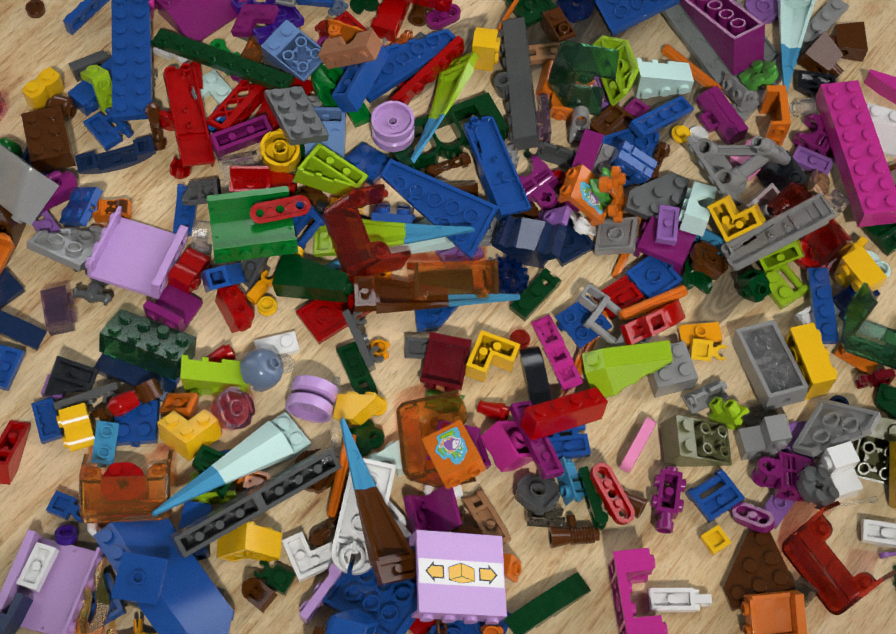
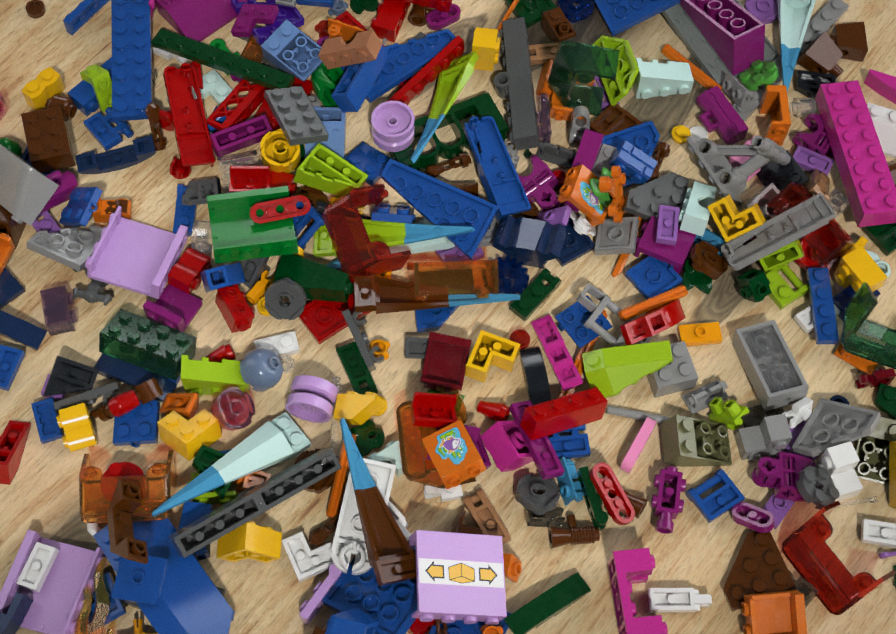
blue plate [46,490,90,523] -> none
dark purple tile [55,525,78,546] -> none
dark grey panel [69,50,110,82] -> none
dark azure hinge [91,421,119,468] -> none
reddish brown plate [241,578,277,613] -> none
dark green plate [253,561,296,596] -> none
green plate [347,102,372,128] -> none
clear orange piece [389,30,413,45] -> none
magenta bracket [403,486,462,534] -> none
red plate [593,275,644,321] -> none
magenta plate [624,97,650,118] -> none
blue plate [628,95,694,140] -> none
yellow plate [689,338,727,362] -> none
yellow plate [699,524,732,556] -> none
yellow brick [784,322,837,401] -> none
none -> reddish brown slope [107,480,148,564]
none -> dark grey plate [264,278,307,320]
none -> red bracket [410,392,457,428]
none -> light grey bar [606,405,671,424]
none -> white plate [782,396,813,428]

